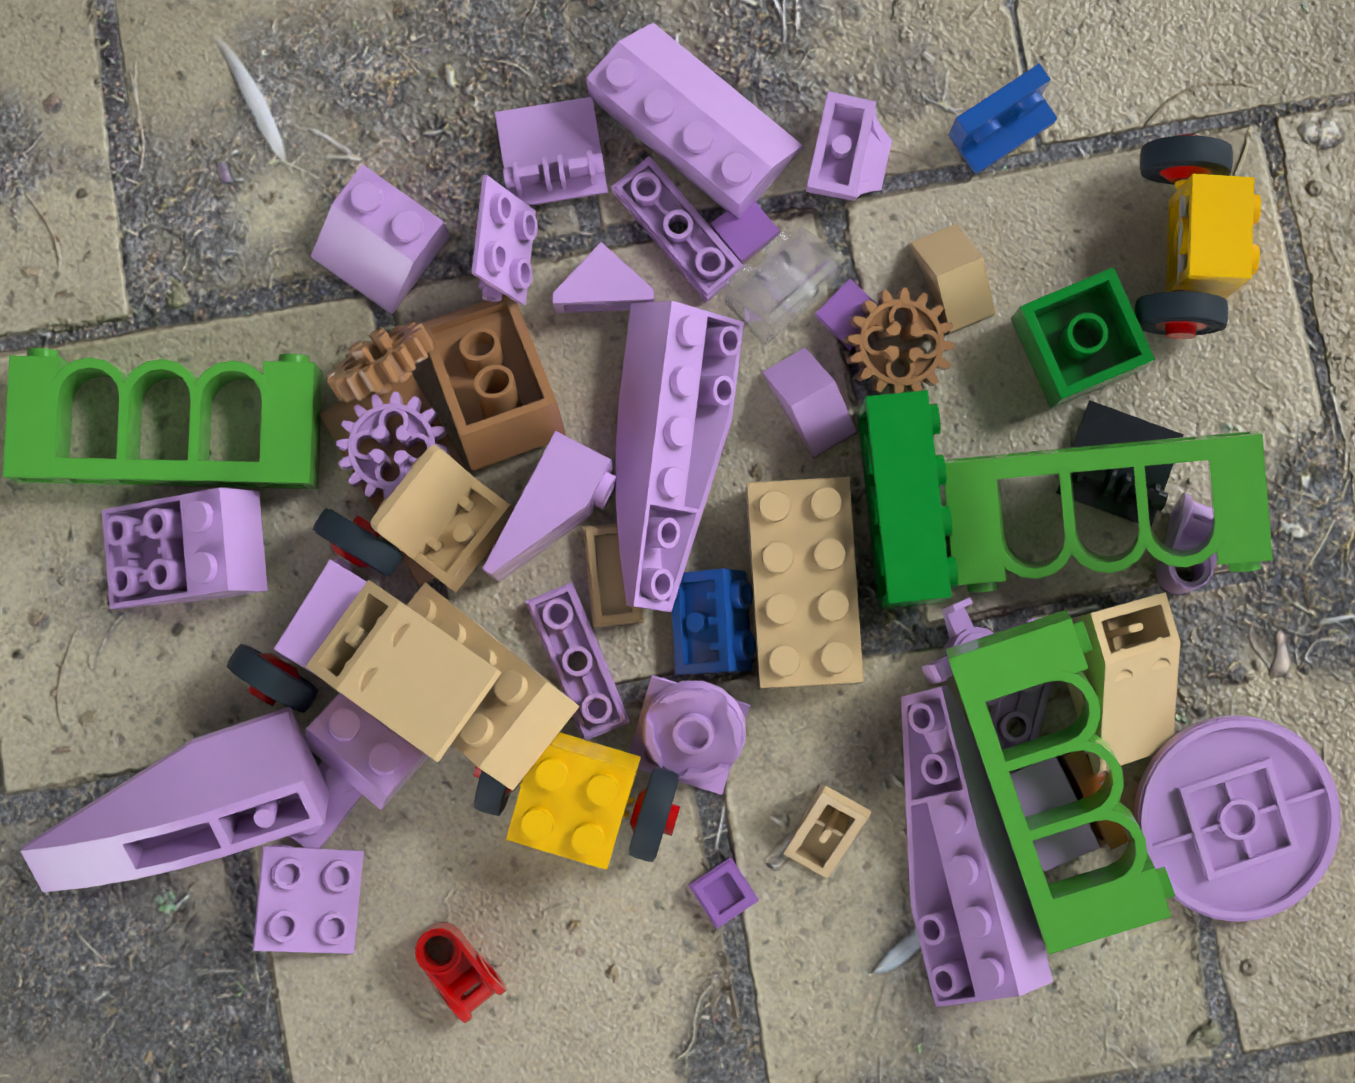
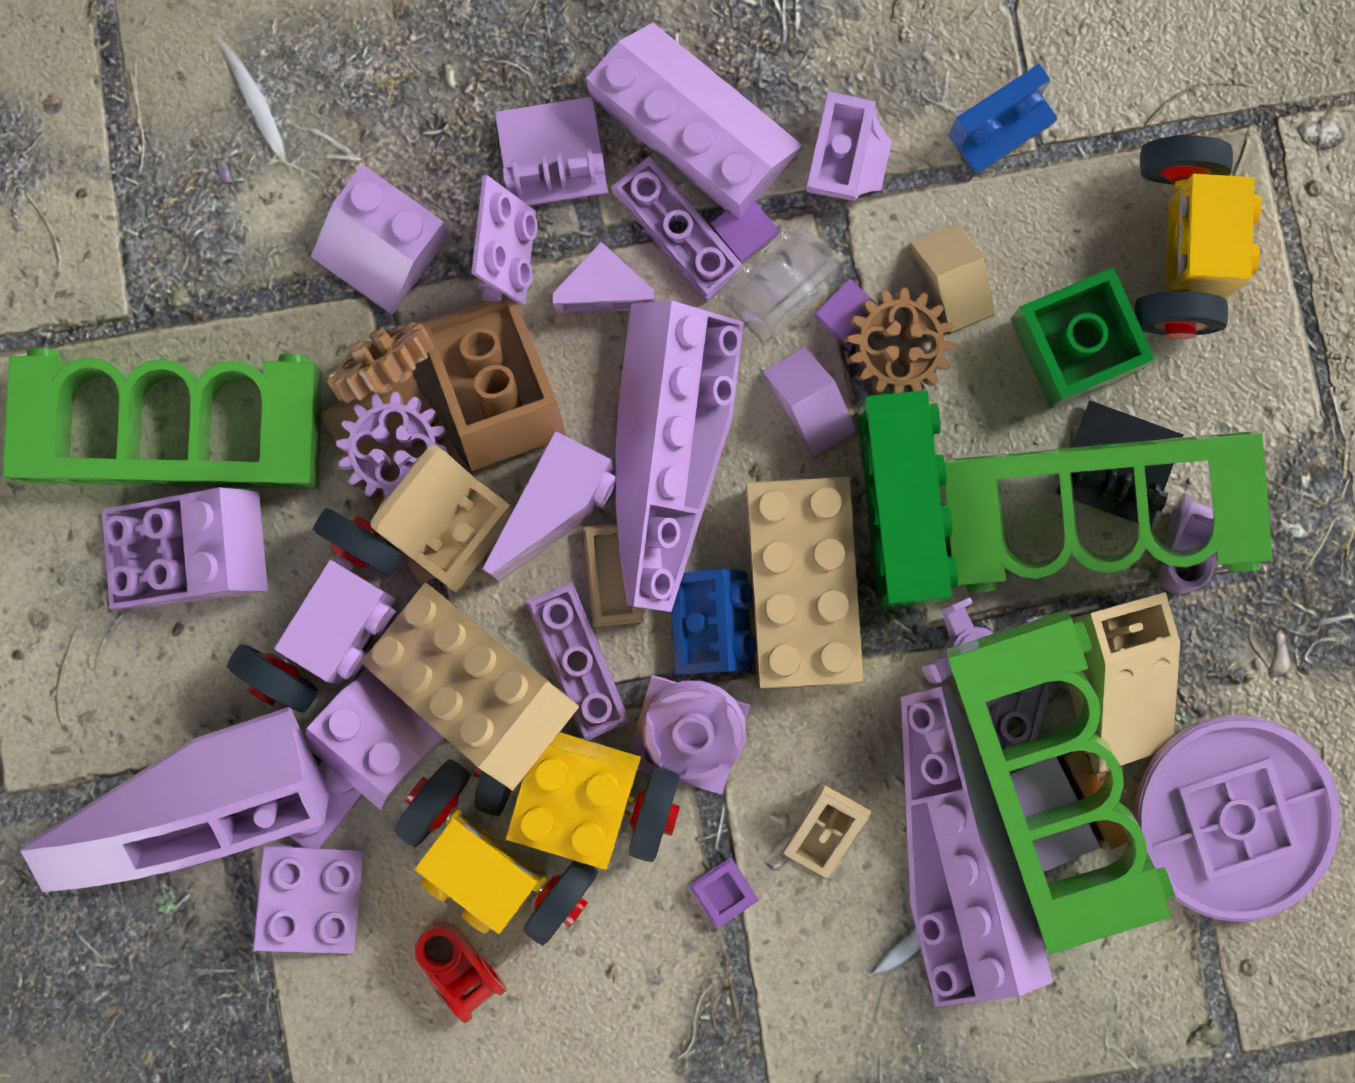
tan slope [305,580,502,762] -> none
none -> brick [394,759,598,946]

